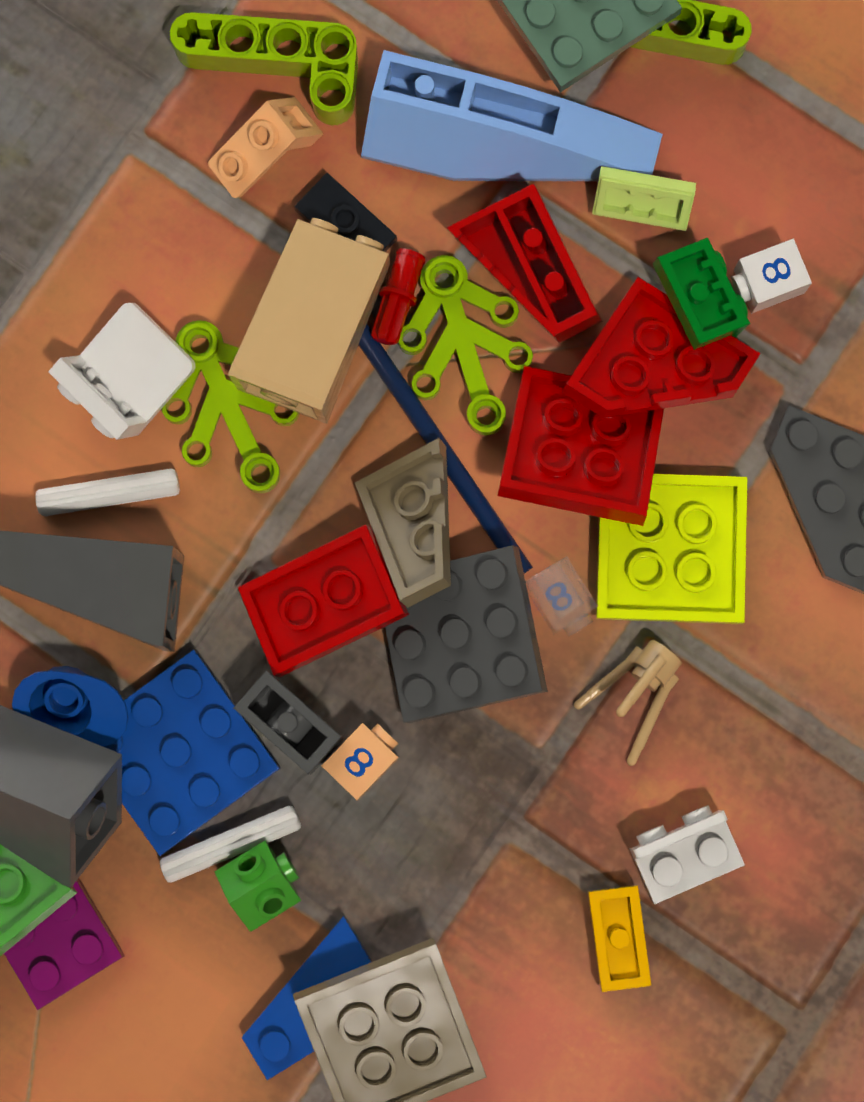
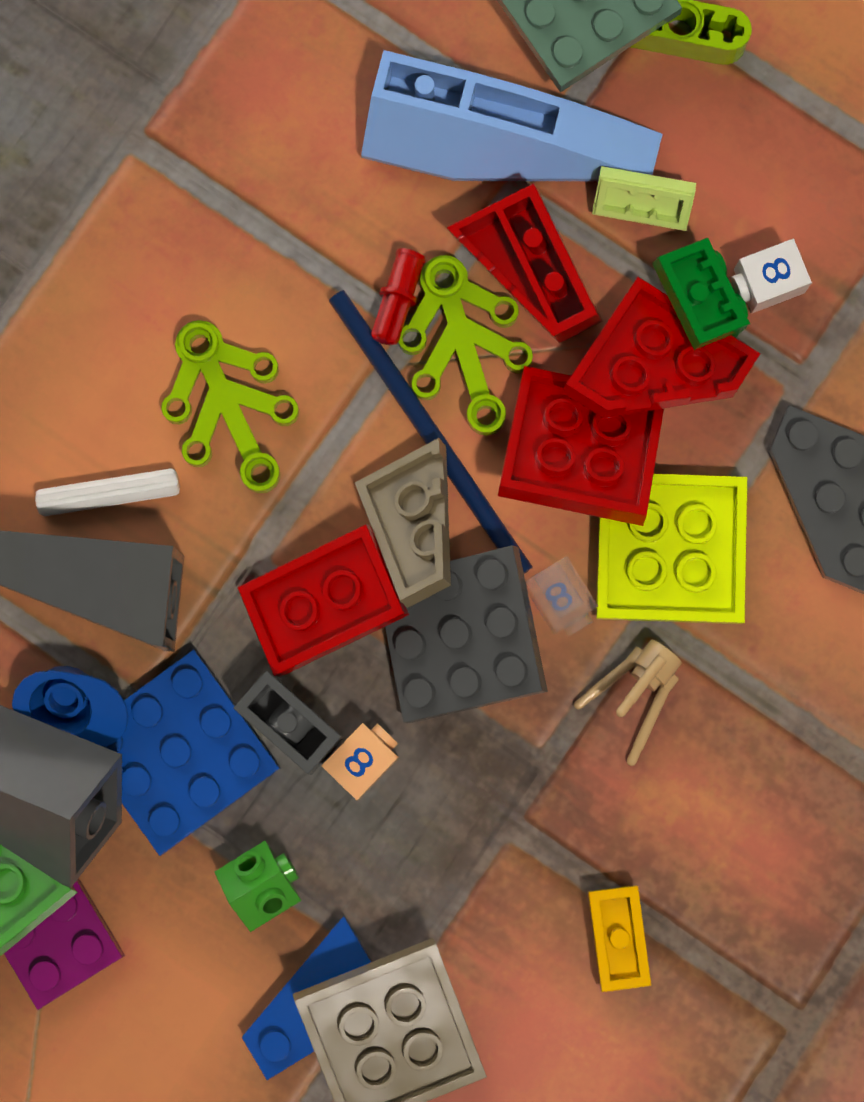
white bracket [48,303,196,440] -> none
white axle [159,806,301,883] -> none
lime beam [170,12,359,126] -> none
light nougat bracket [208,97,323,198] -> none
tan slope [228,218,390,424] -> none
black plate [294,173,397,252] -> none
white bracket [629,805,745,904] -> none

